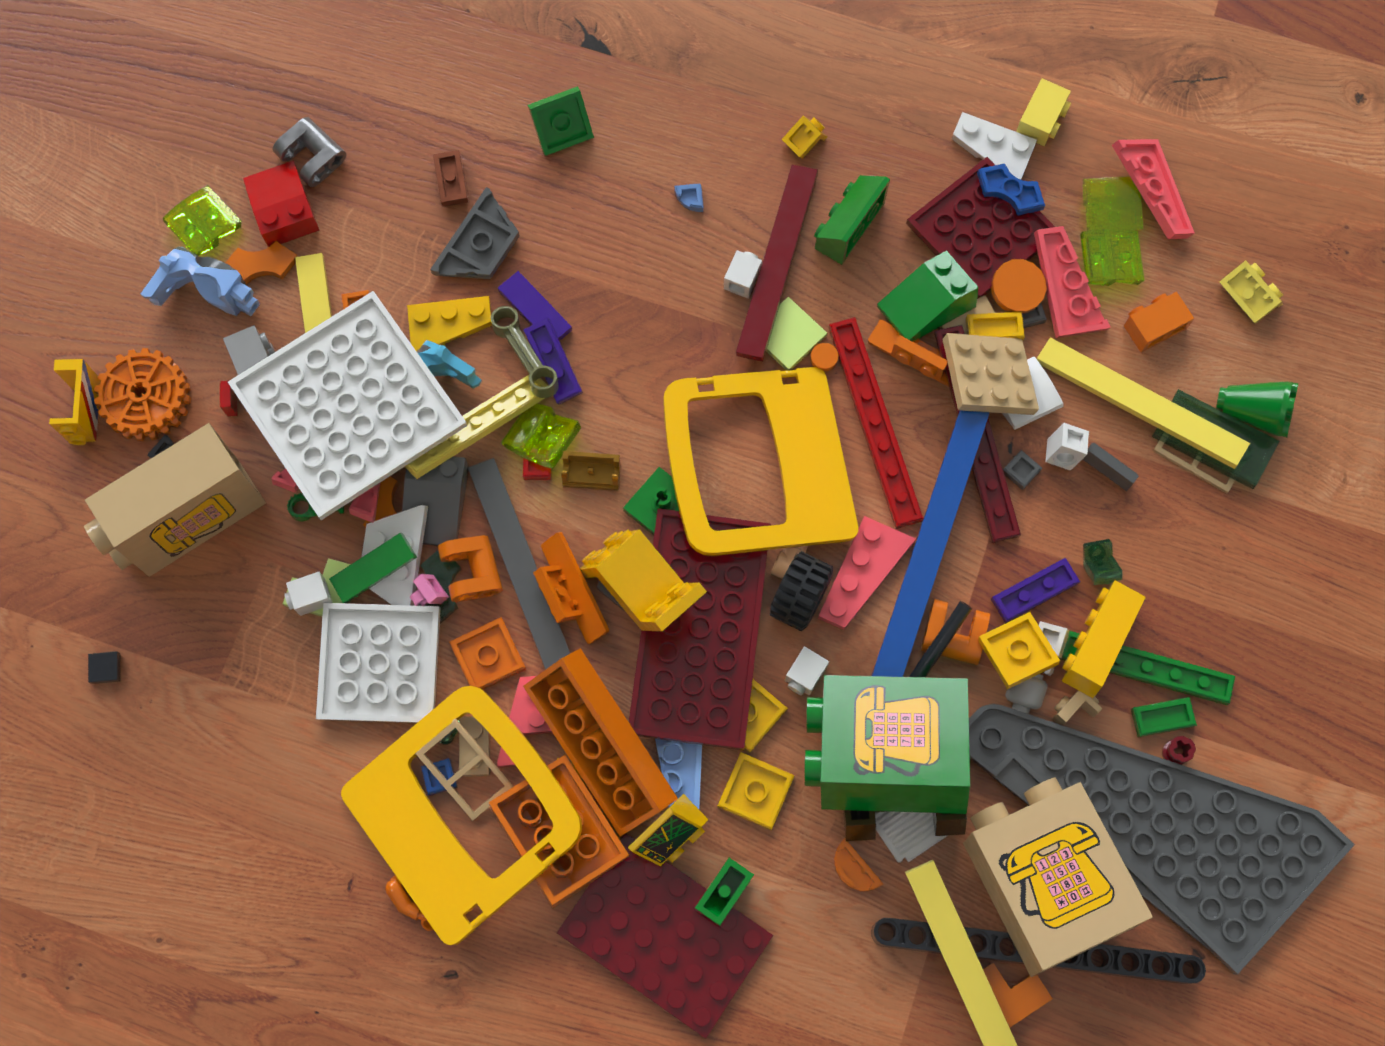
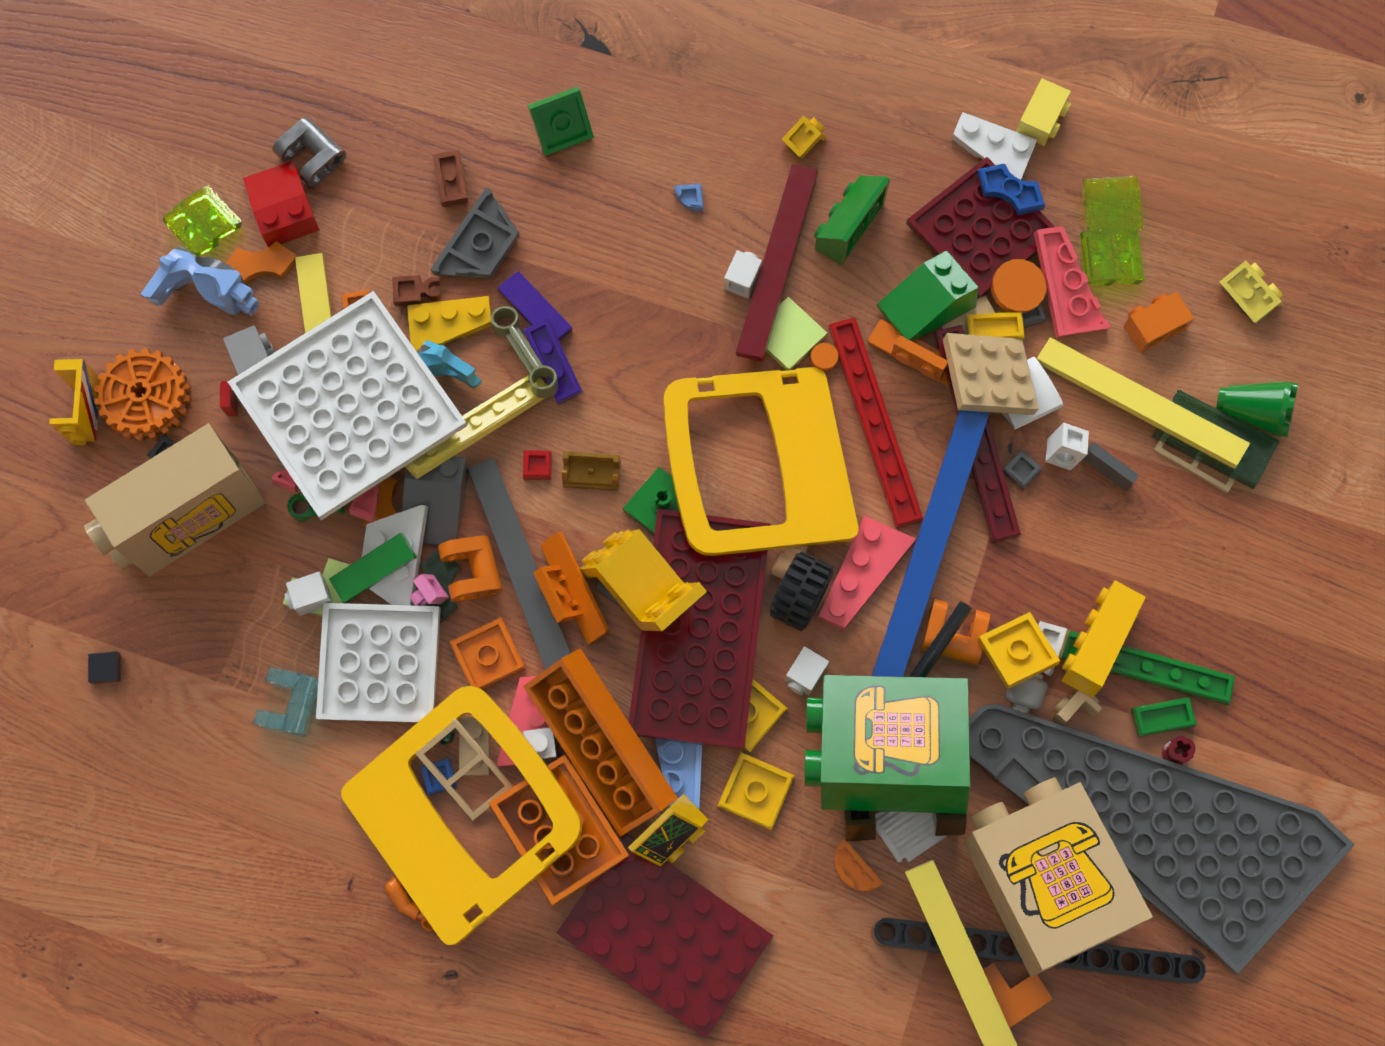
clear neon green slope [501,404,581,469] -> none
green slope [695,857,754,926] -> none
dark purple tile [991,558,1080,624] -> none
clear green bracket [1083,539,1122,585] -> none
coral wing [1112,139,1195,239] -> none
none -> clear light blue connector [253,667,318,737]
none -> copper plate [392,275,441,306]
none -> white brick [523,728,558,763]

